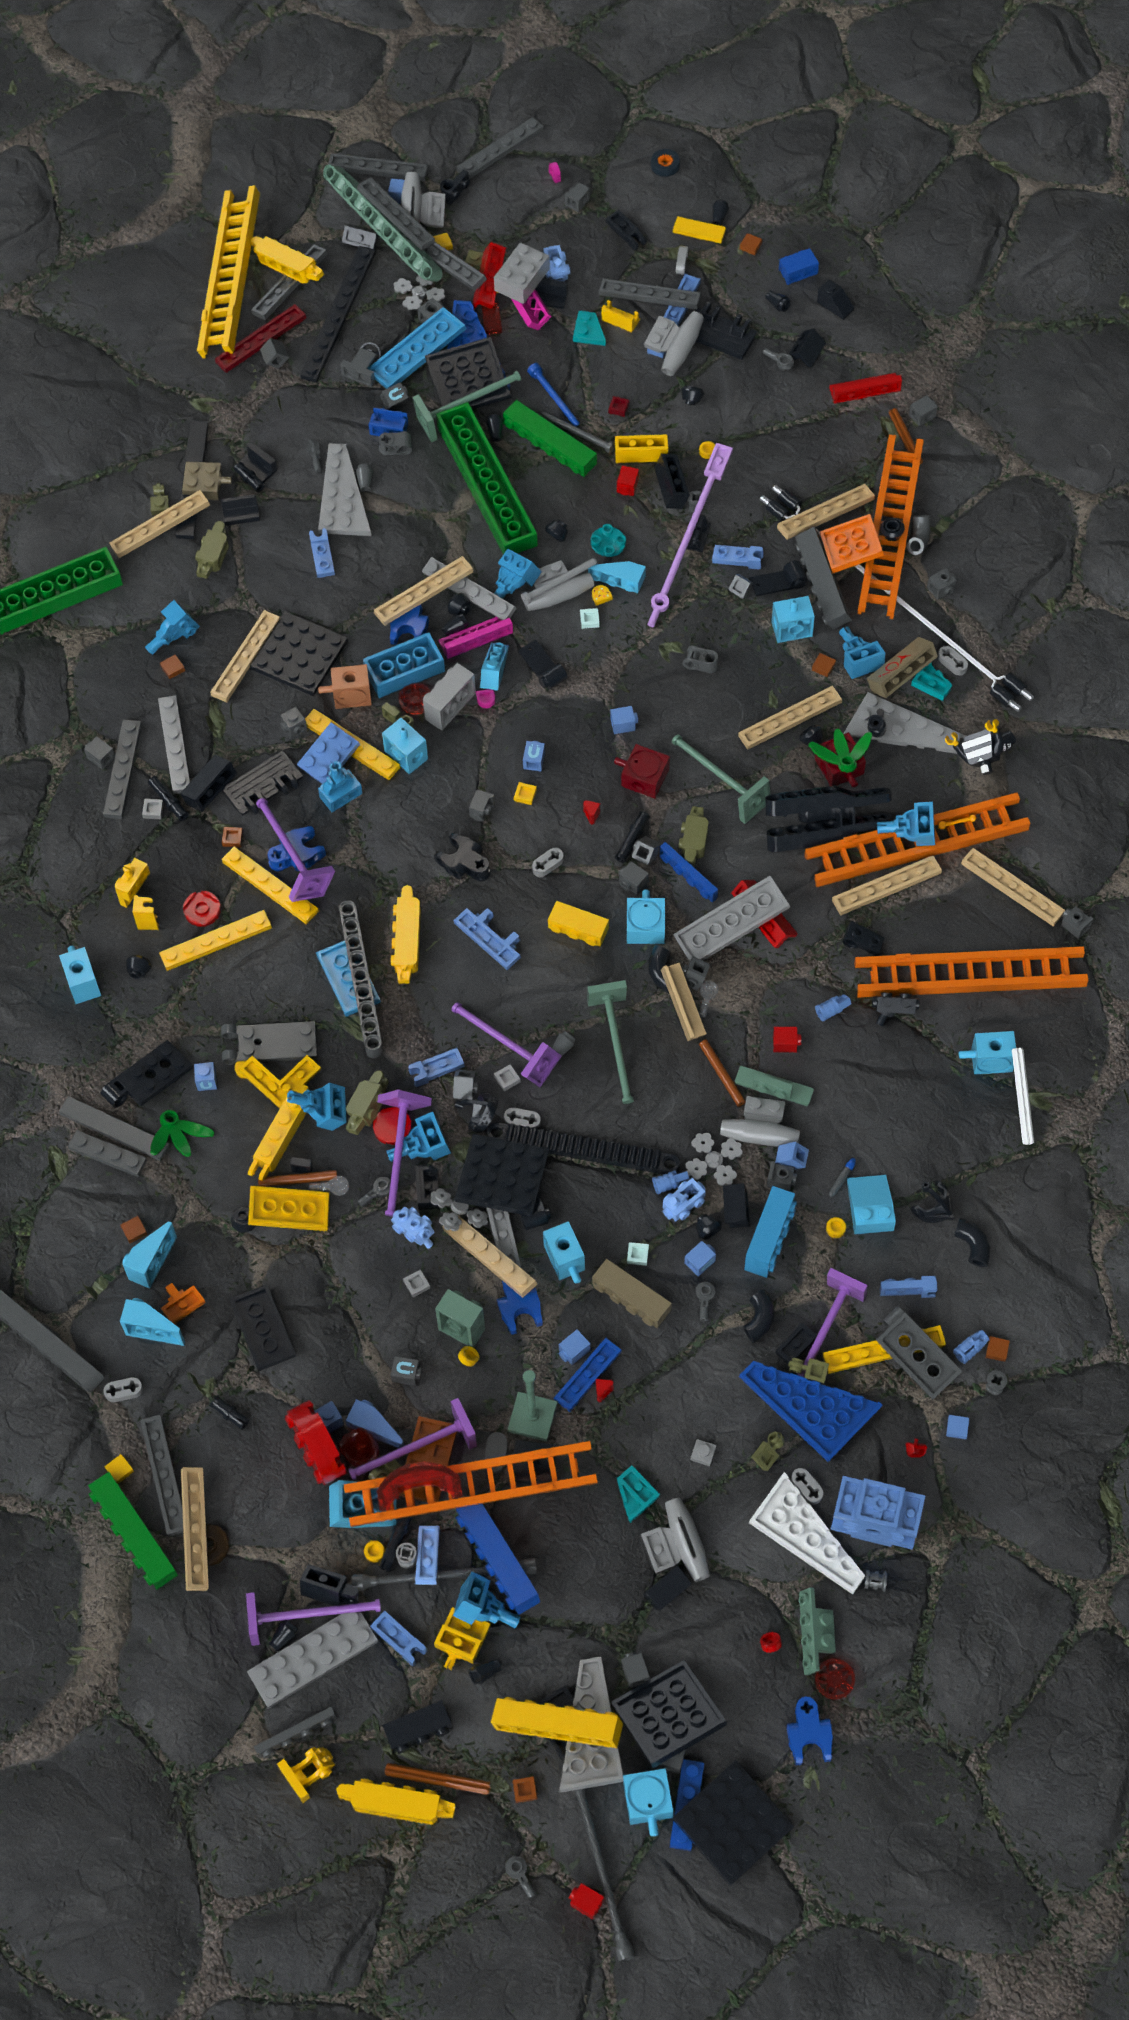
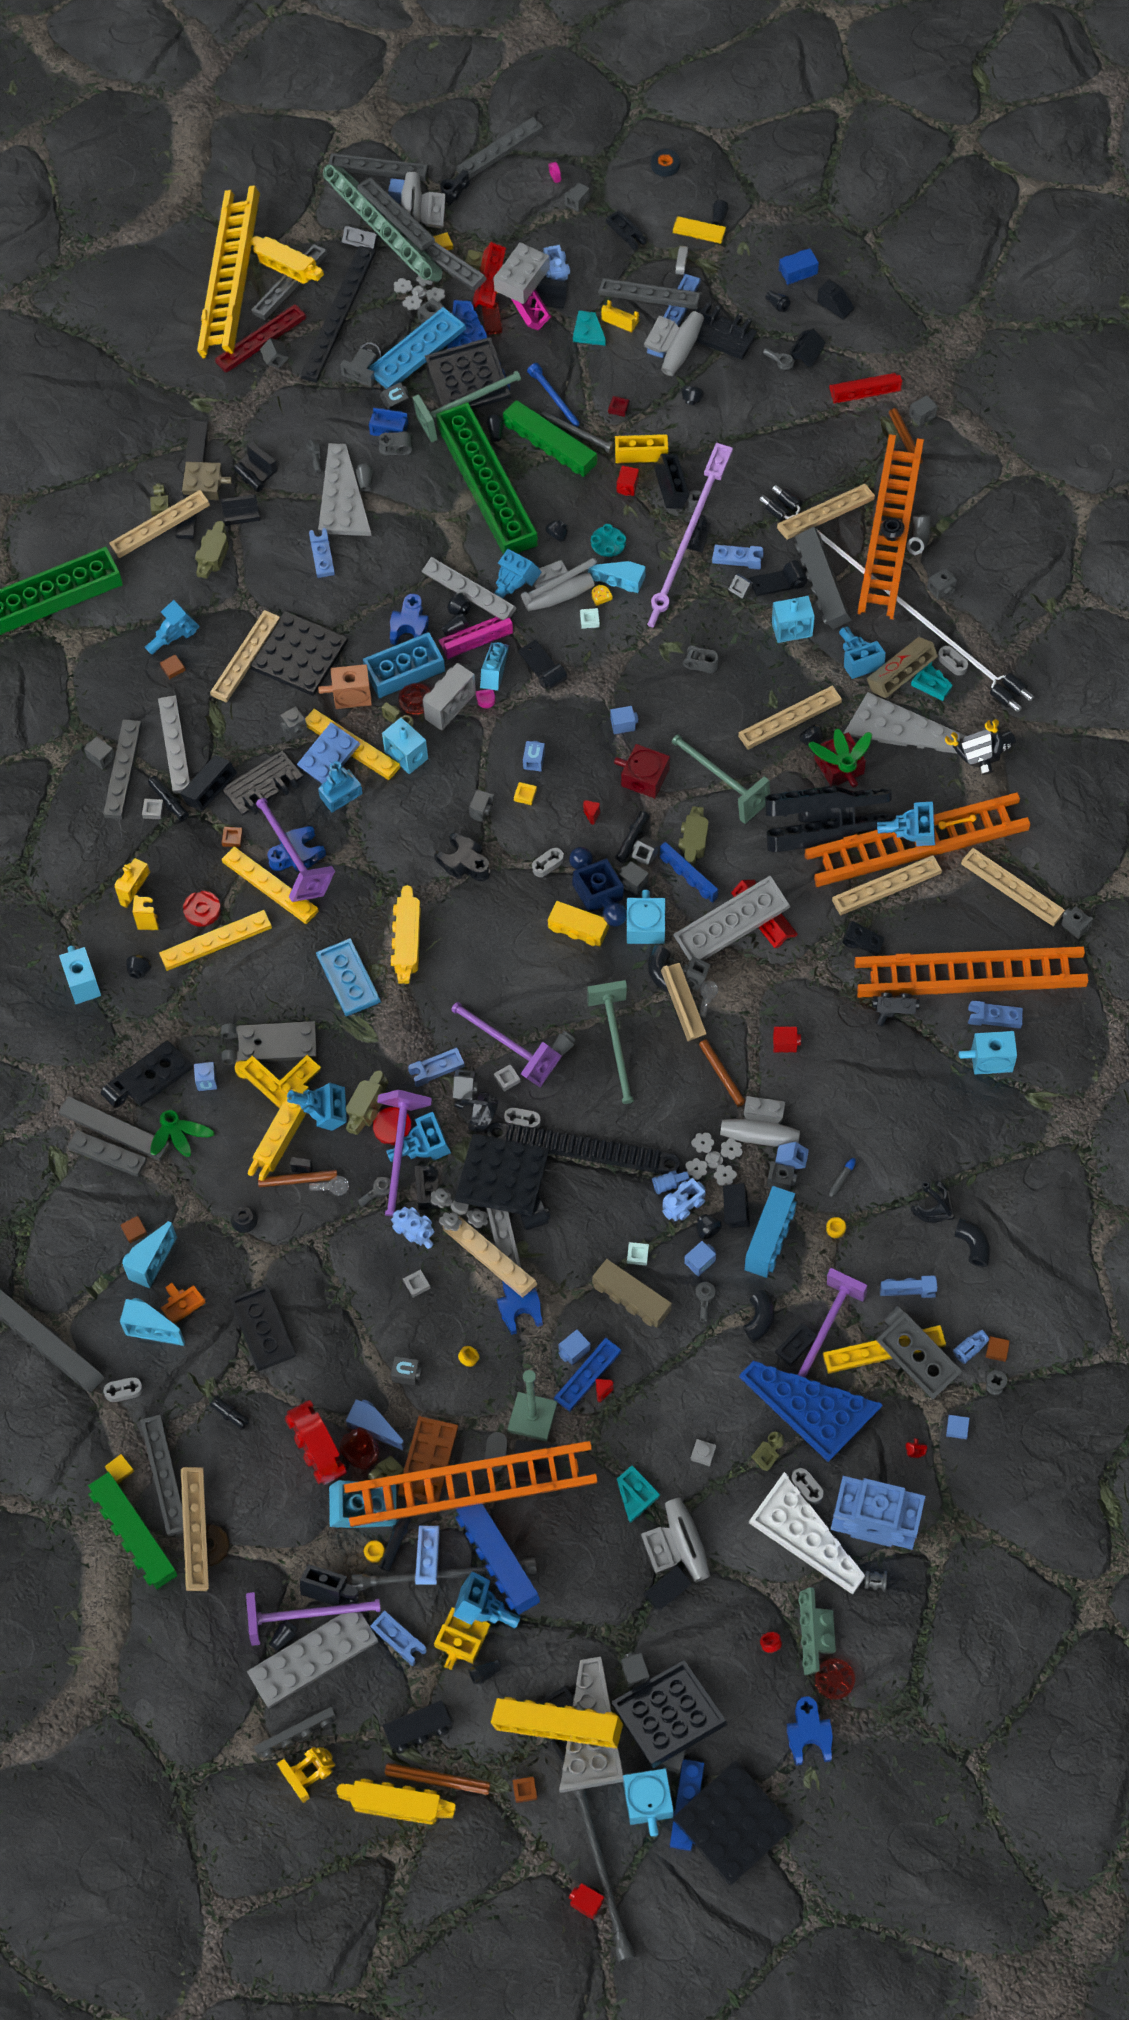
yellow tile [248,1186,329,1231] -> none
medium blue brick [315,1401,344,1433] -> none
dark grey beam [339,901,383,1058] -> none
medium lavender tile [348,1398,477,1480] -> none
tan plate [374,556,473,626] -> none
clear red windscreen [376,1462,463,1511] -> none
light grey wheel [396,1543,417,1569] -> none
sand green brick [435,1289,485,1348] -> none
medium blue hinge [453,908,521,970] -> none
dark grey plate [505,1856,536,1899] -> none
medium azure piece [543,1221,585,1283] -> none
yellow tile [699,441,715,459] -> none
sand green bracket [735,1066,814,1106] -> none
dark orange tile [740,233,762,255] -> none
olive plate [788,1358,829,1384] -> none
dark orange tile [812,653,836,677] -> none
medium blue hinge [815,994,851,1021] -> none
orange plate [820,514,884,573] -> none
medium azure slope [847,1175,896,1234] -> none
black piece [867,709,886,738] -> none
white axle [1012,1048,1034,1145] -> none
none -> dark blue brick [569,847,627,927]
none -> medium blue plate [968,1001,1023,1028]

